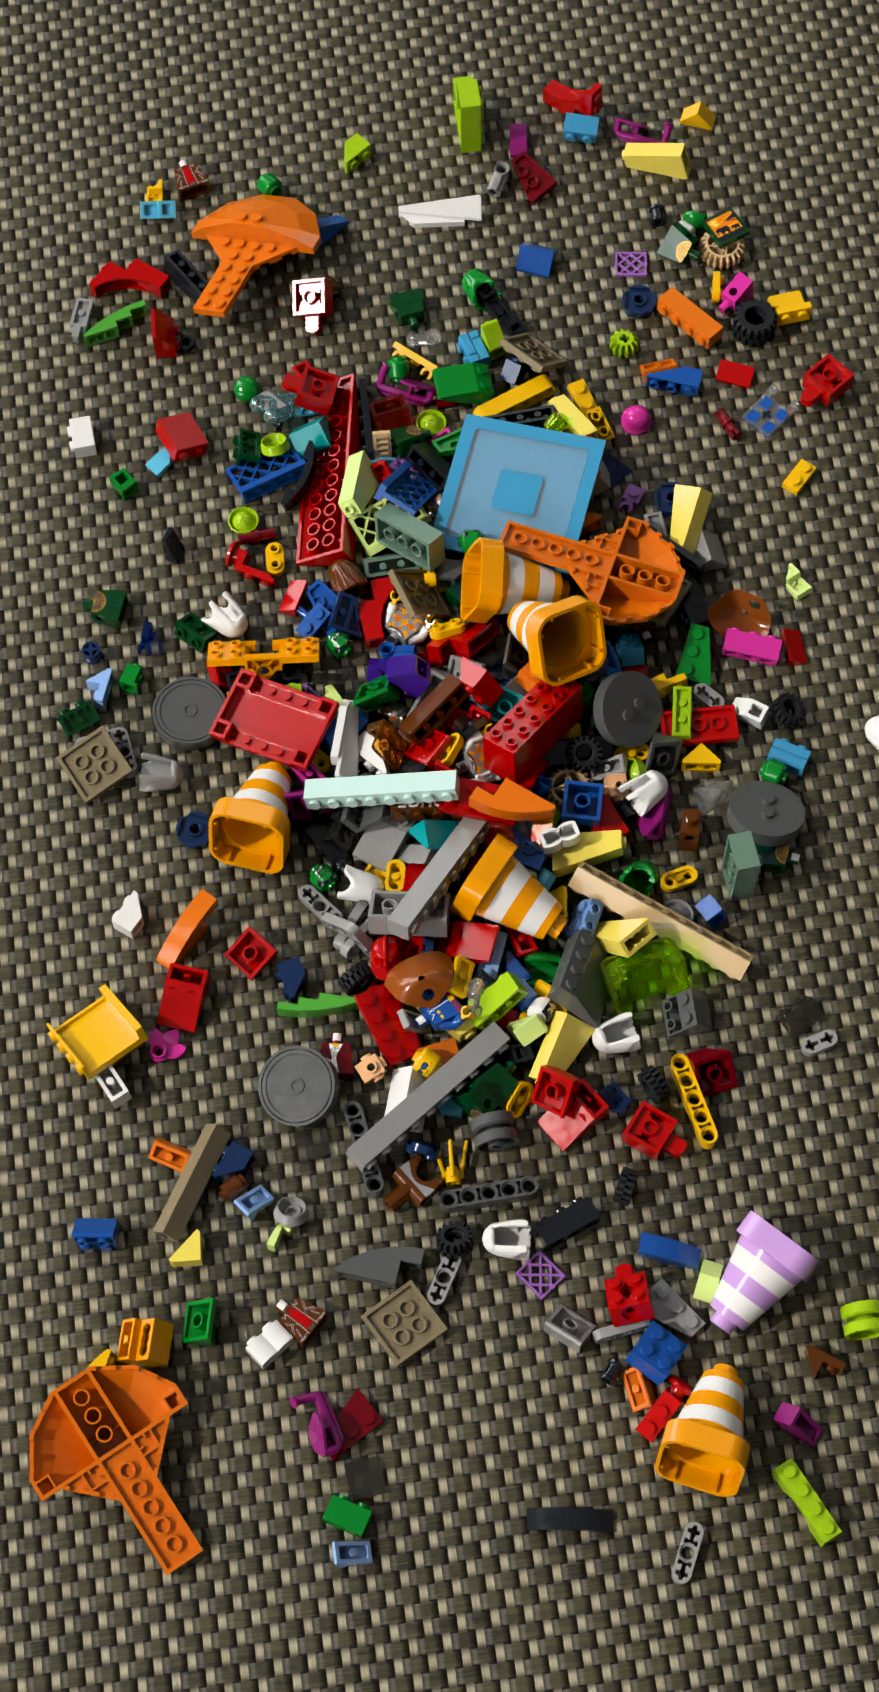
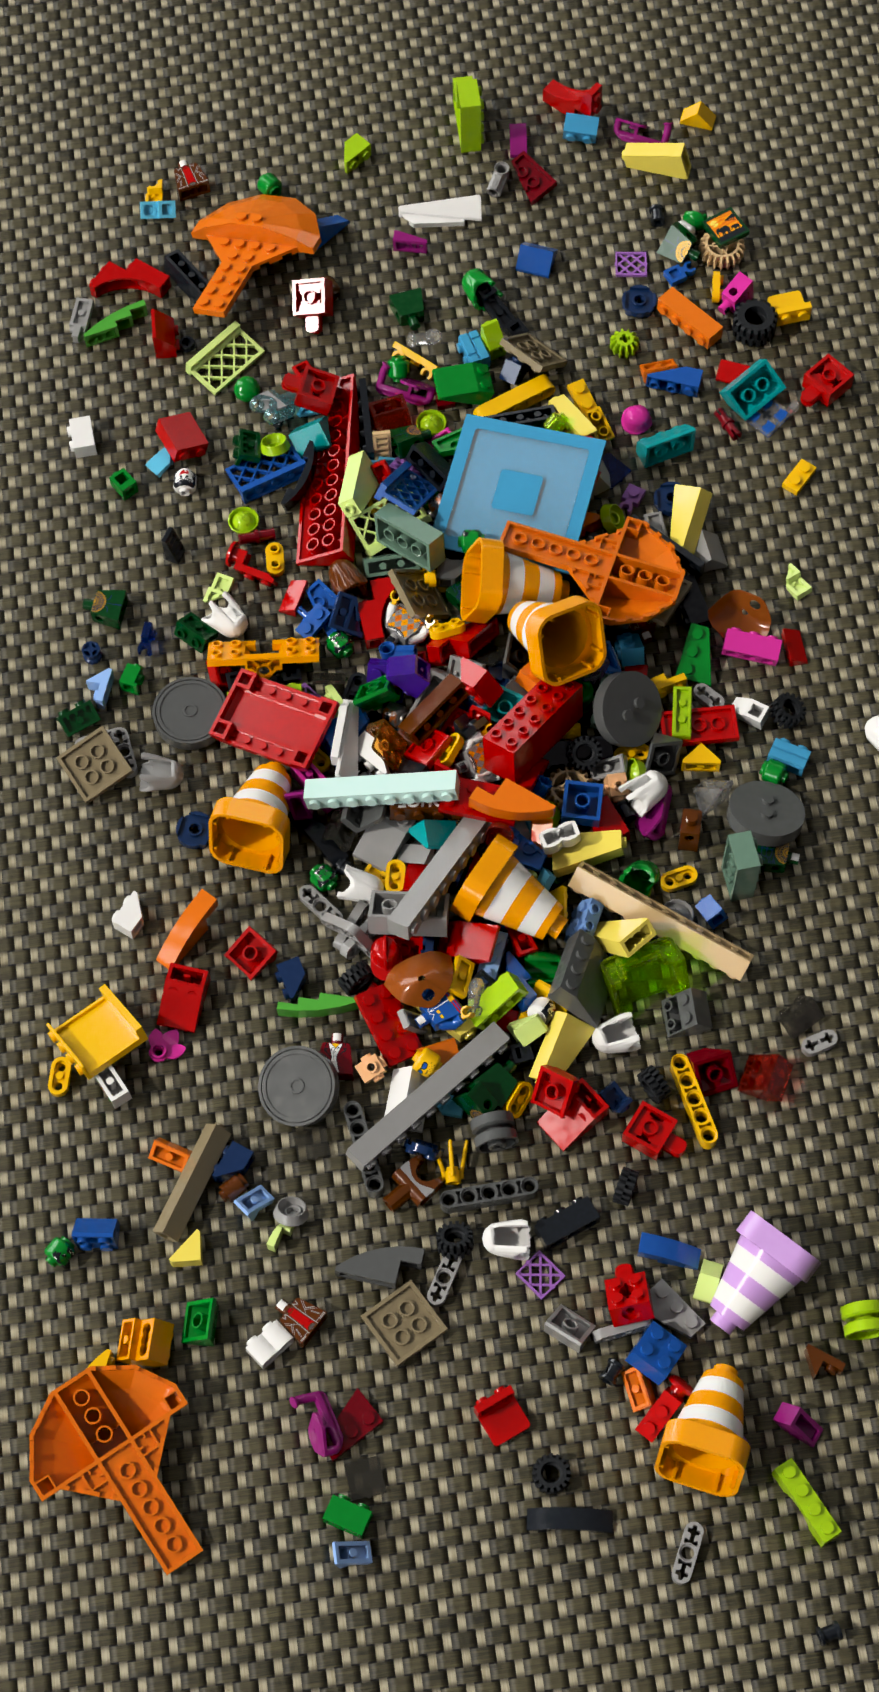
none -> green head [44,1236,75,1268]
none -> yellow plate [48,1057,72,1097]
none -> head [173,468,197,496]
none -> yellowish green fence [186,320,265,396]
none -> yellowish green slope [203,572,235,603]
none -> black plate [343,672,367,700]
none -> magenta slope [393,230,428,254]
none -> red bracket [474,1385,530,1447]
none -> black tyre [532,1453,571,1495]
none -> lime hat [600,504,625,534]
none -> teal slope [636,424,696,468]
none -> blue plate [663,261,696,287]
none -> teal slope [719,359,786,421]
none -> clear red slope [737,1054,793,1101]
none -> black bush [815,1620,843,1647]

